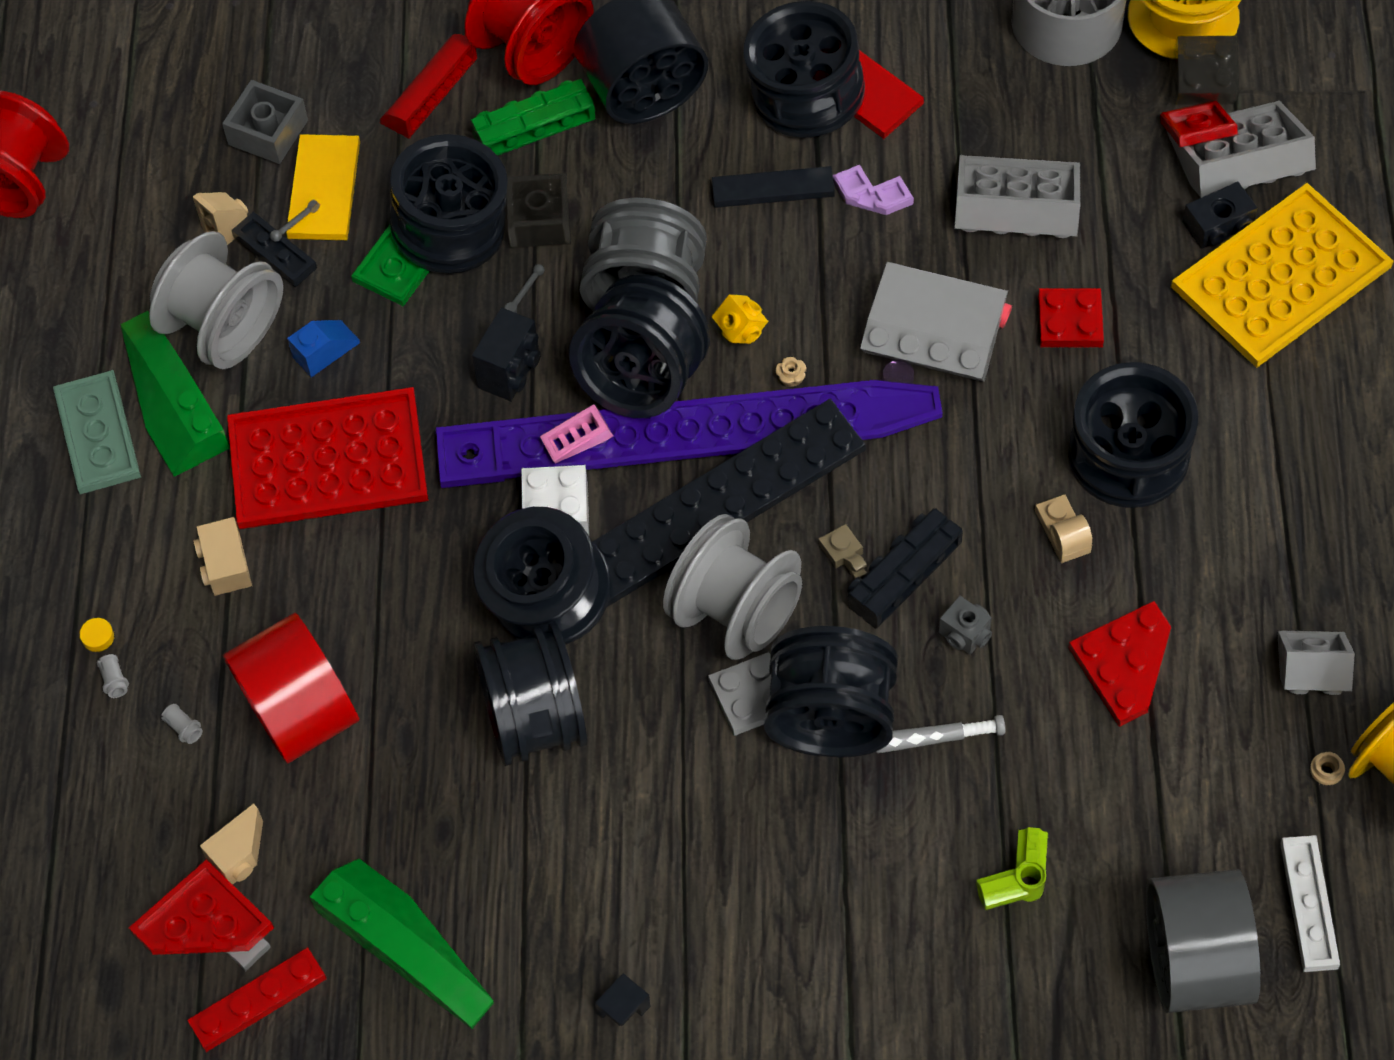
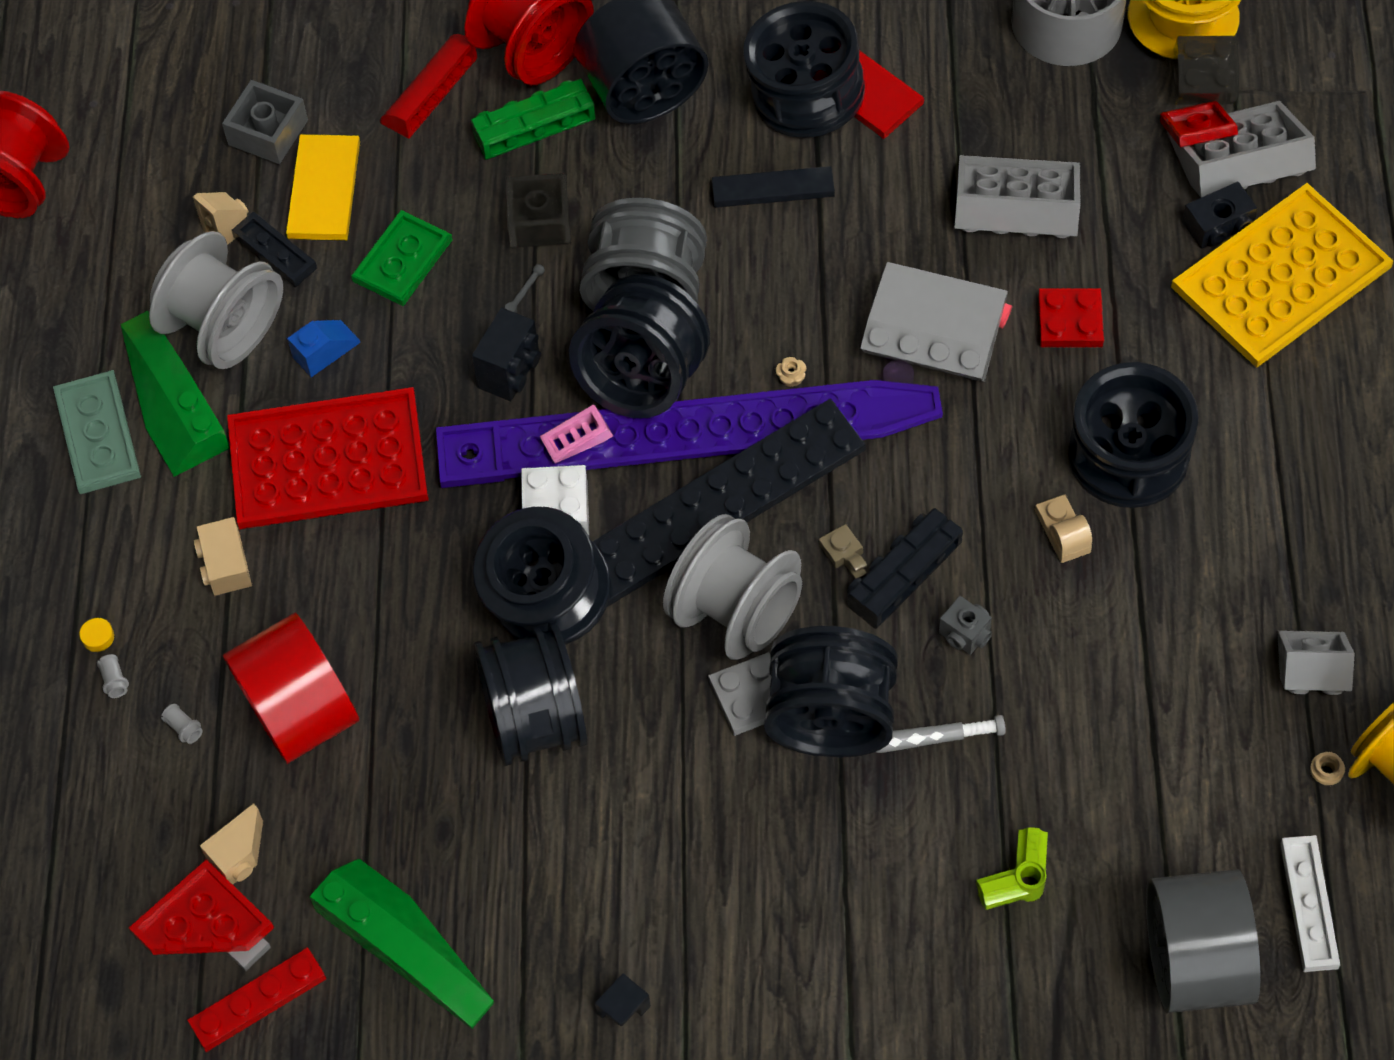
dark grey hinge [270,200,320,242] -> none
black wheel [390,134,508,273] -> none
yellow brick [712,294,769,344] -> none
lavender tile [833,165,914,215] -> none
red plate [1068,601,1171,727] -> none

